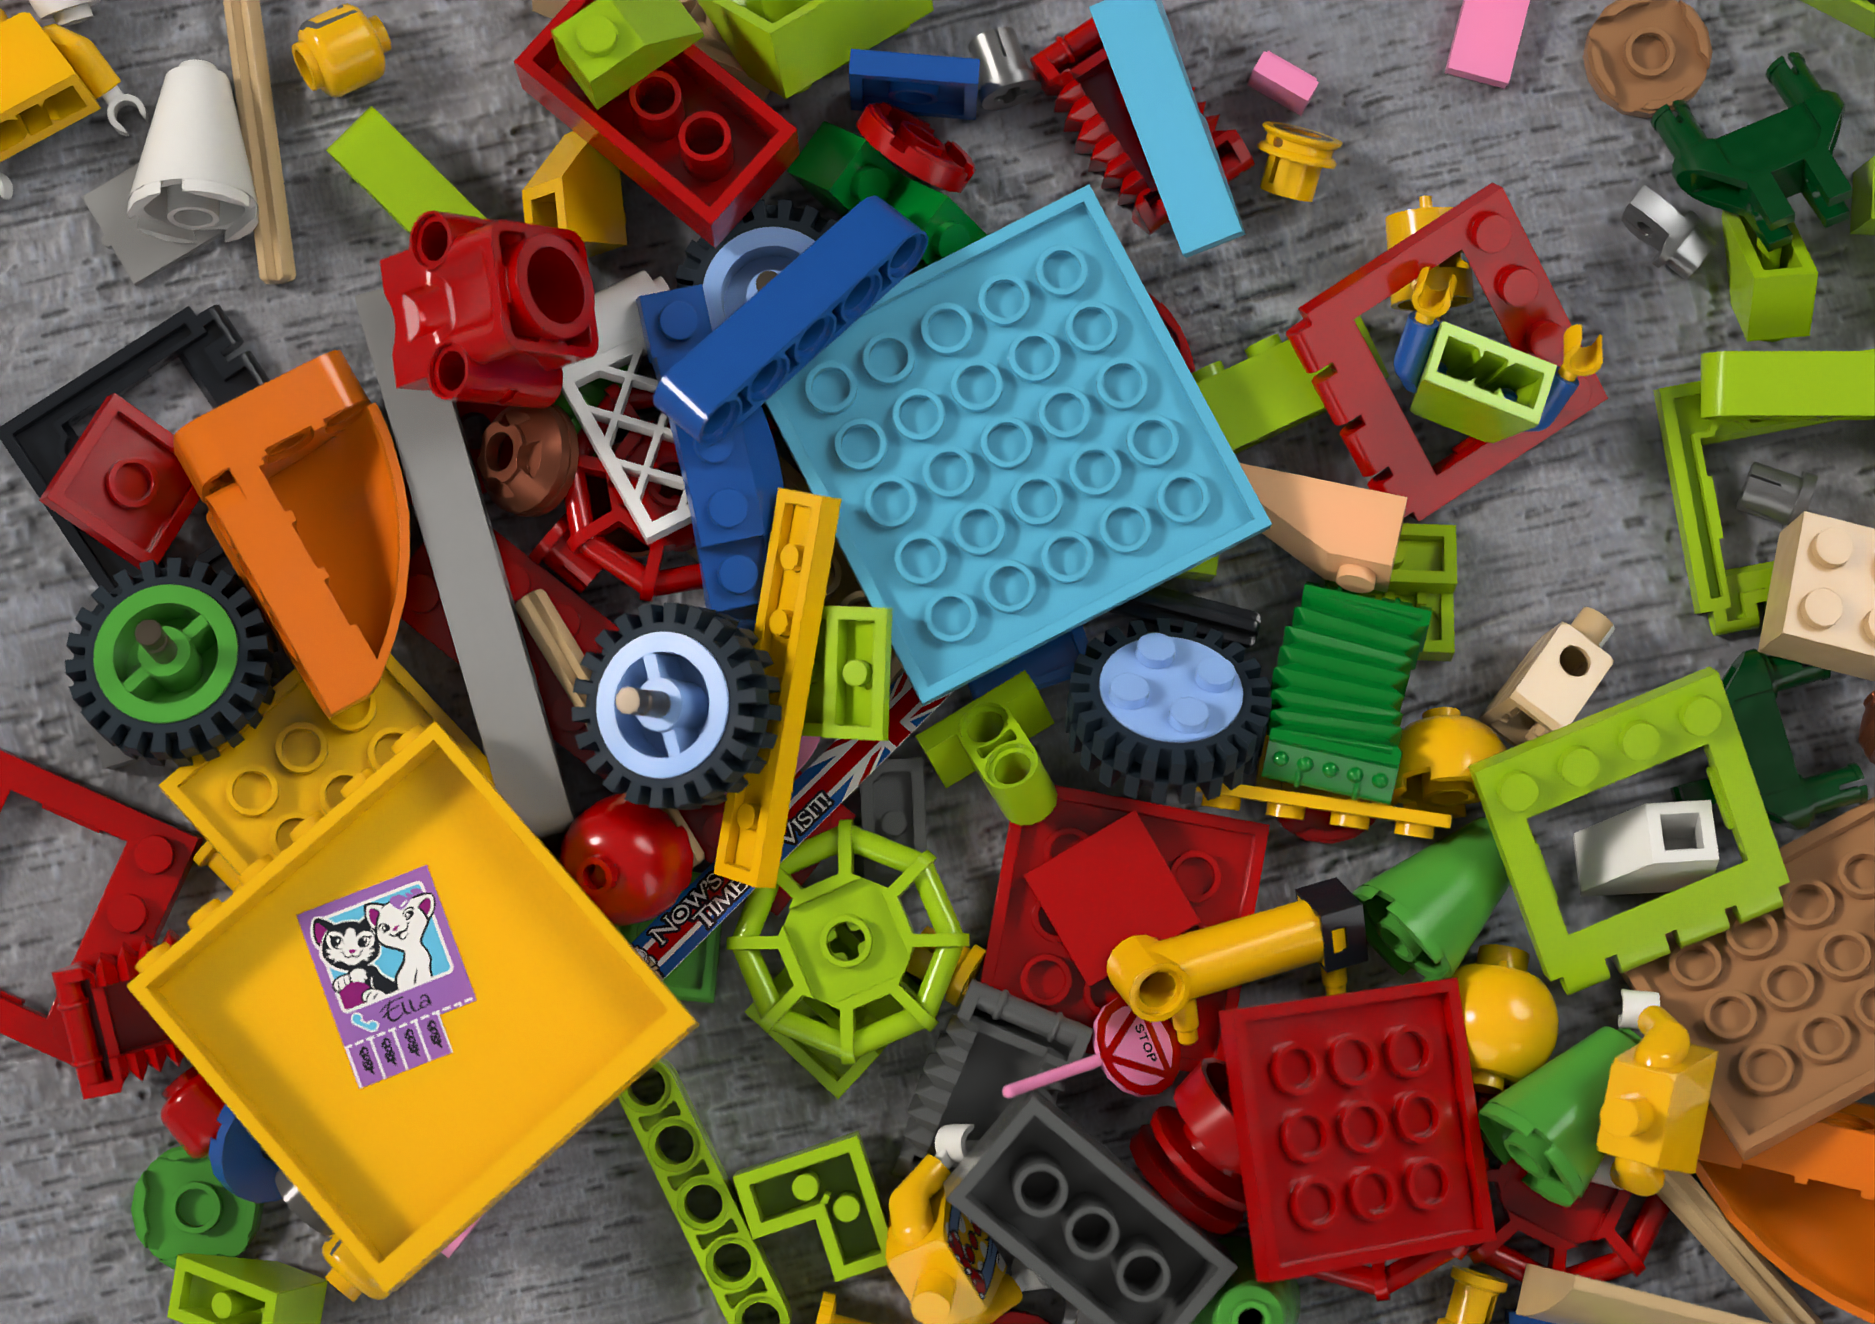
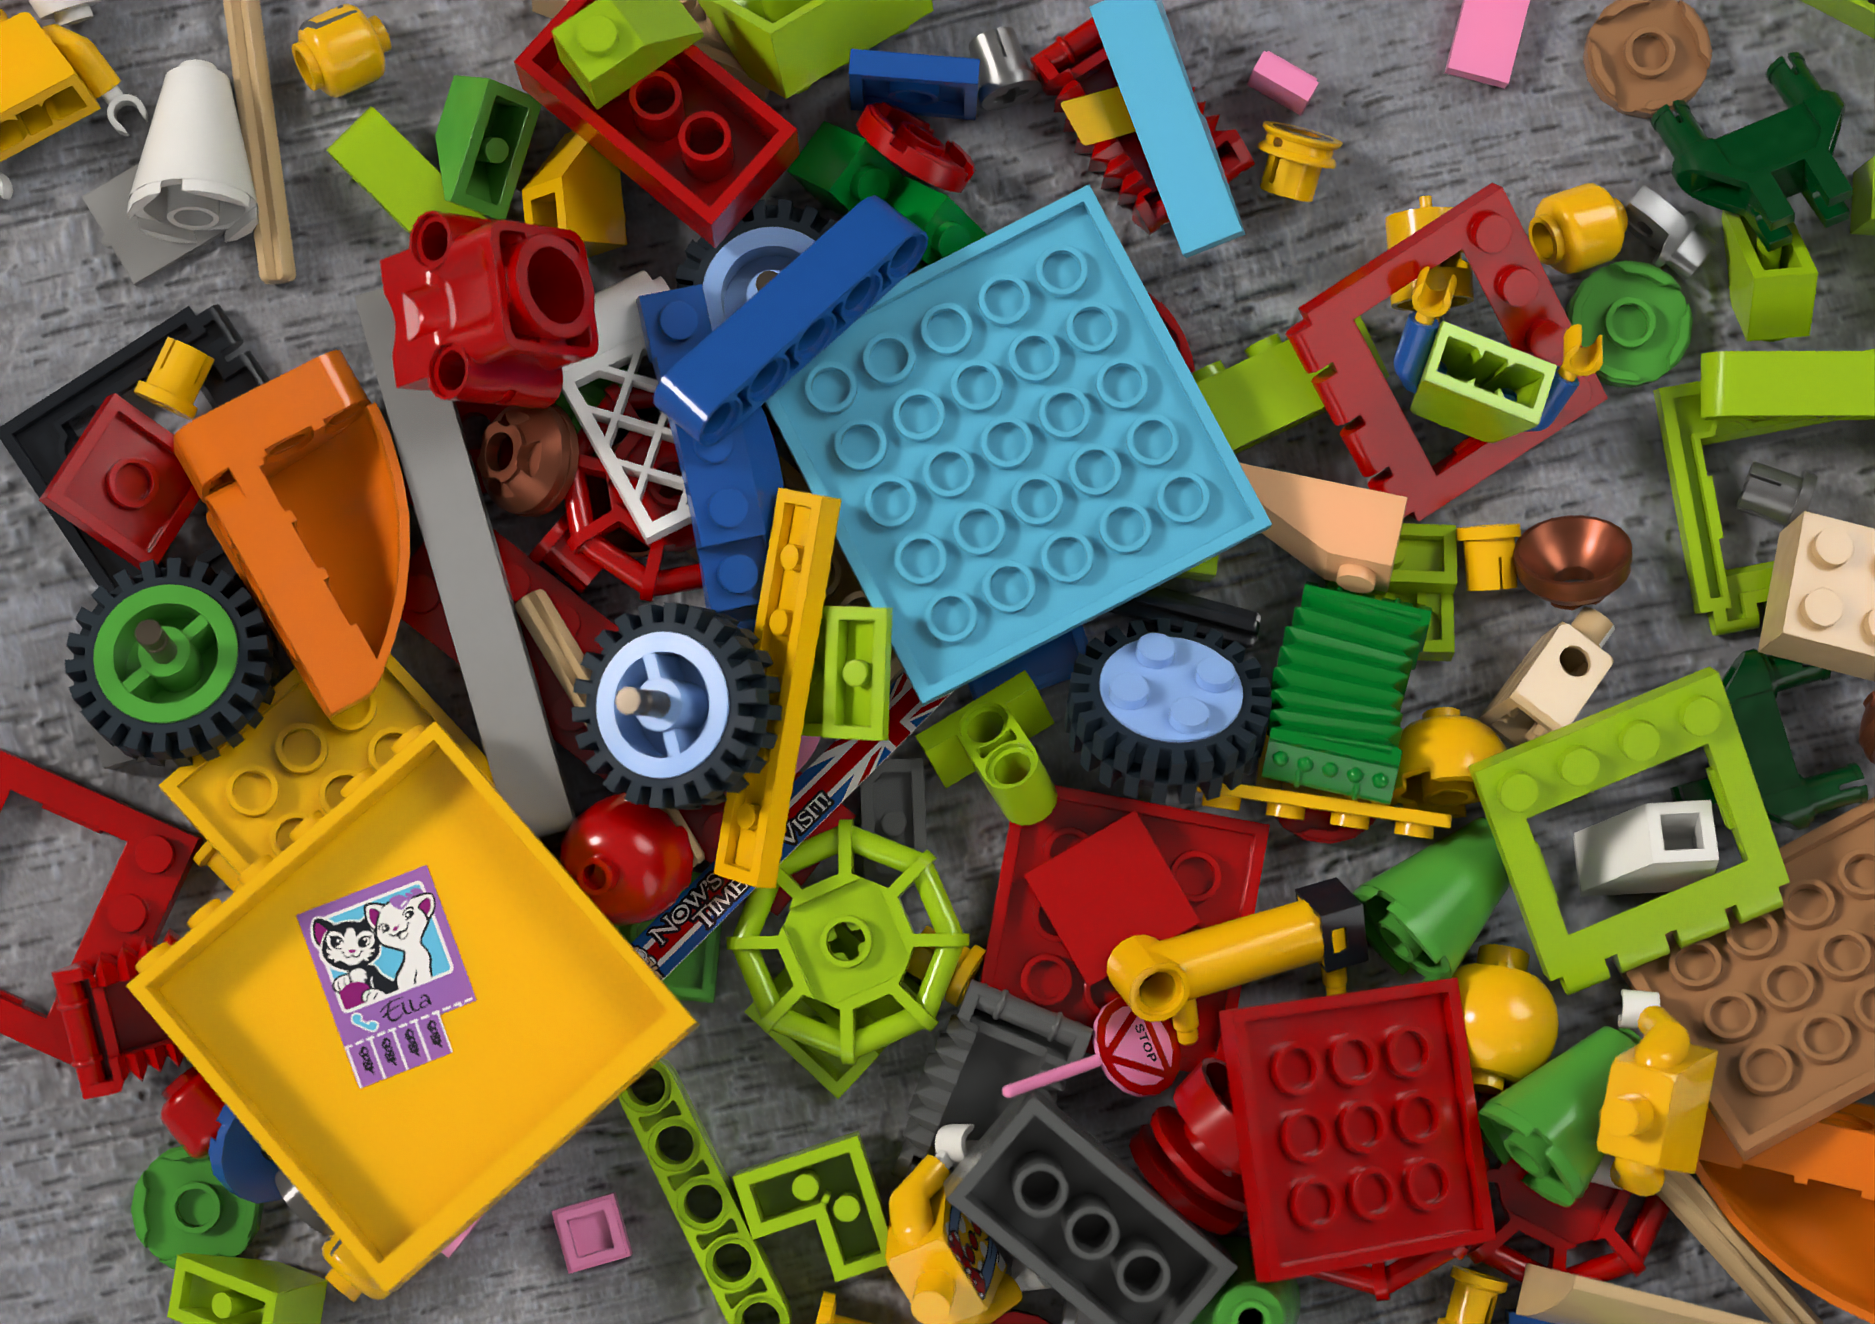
none -> yellow bush [134,337,215,420]
none -> bright green slope [435,75,542,220]
none -> bright pink tile [551,1192,633,1274]
none -> yellow sticker [1061,86,1136,146]
none -> yellow bush [1456,523,1521,591]
none -> copper piece [1514,515,1632,610]
none -> yellow head [1528,183,1628,274]
none -> bright green tile [1565,260,1693,388]

